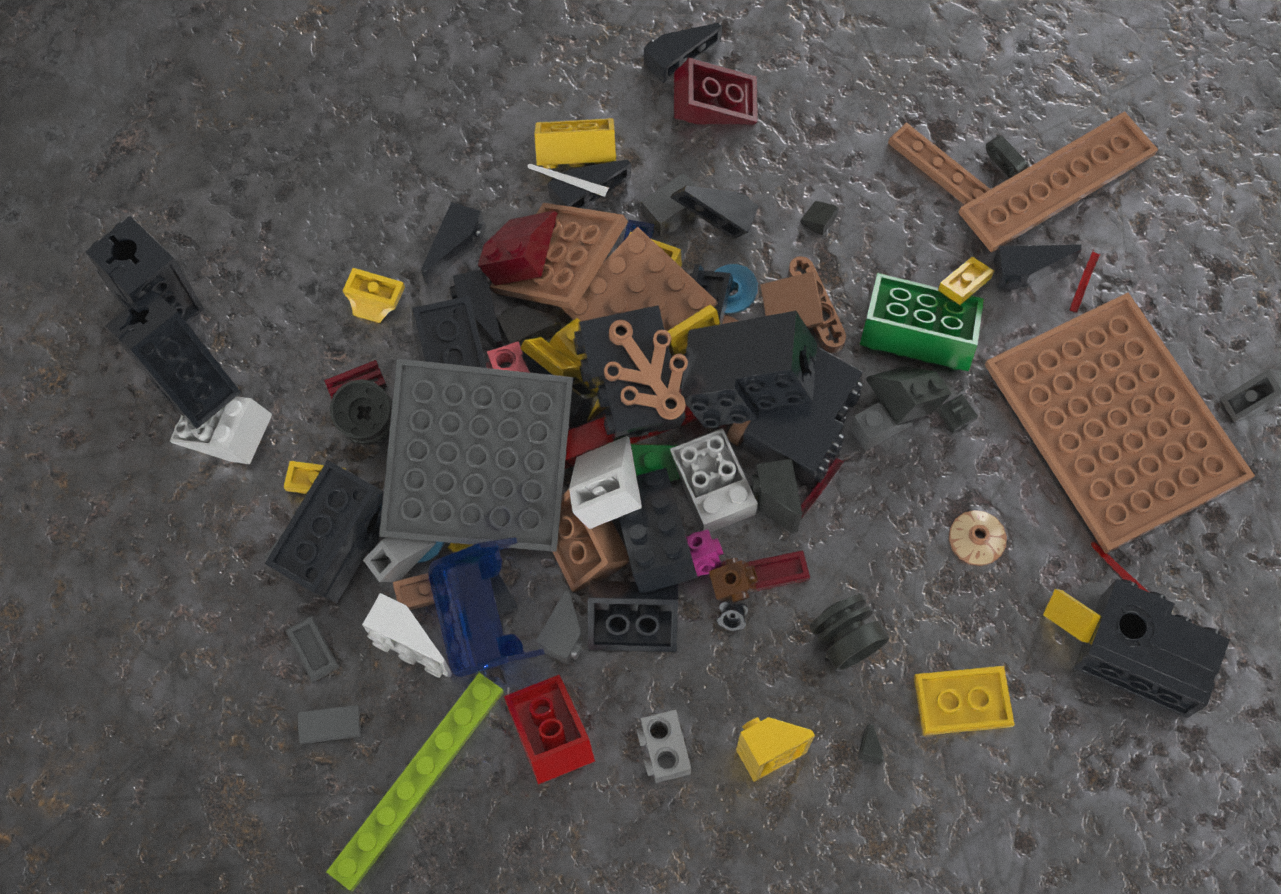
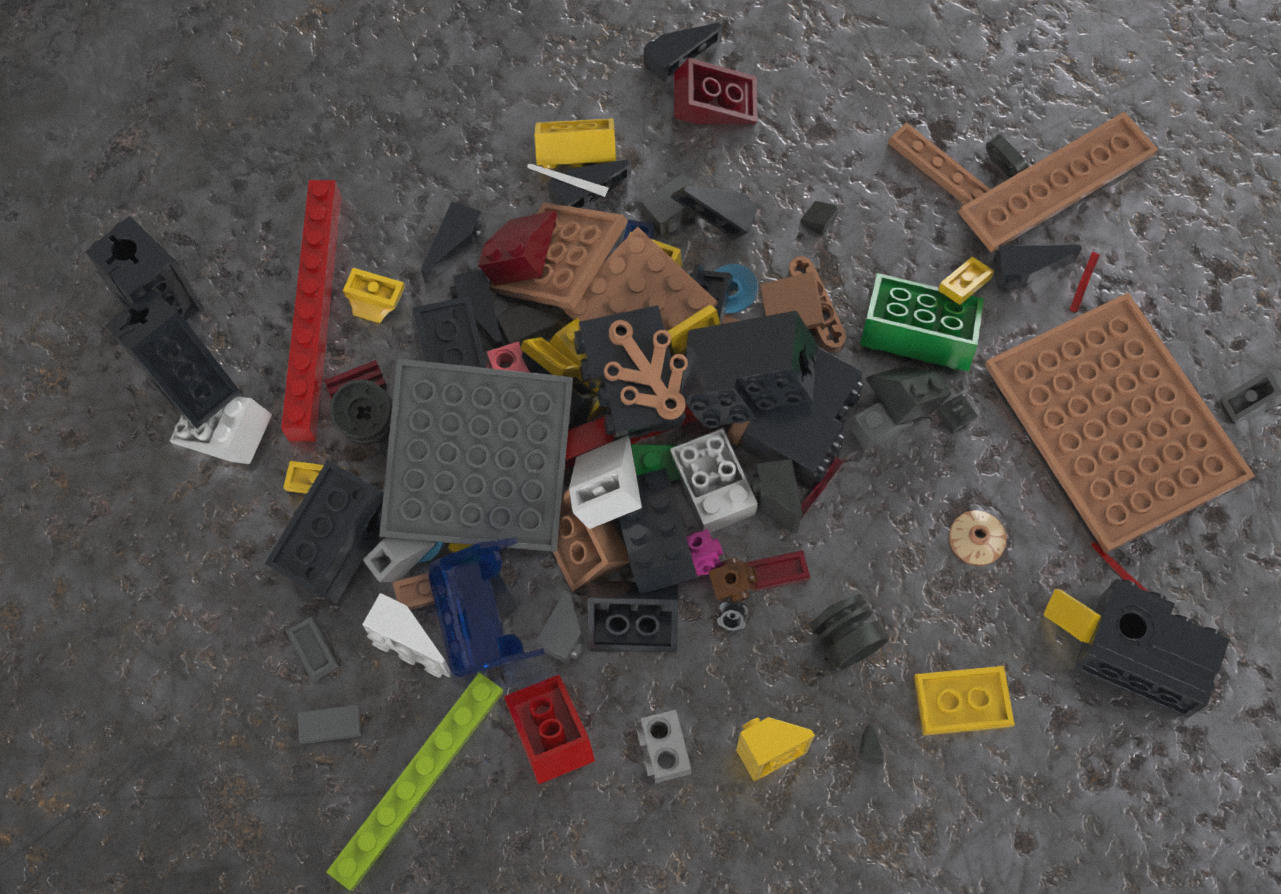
none -> red brick [281,180,341,442]

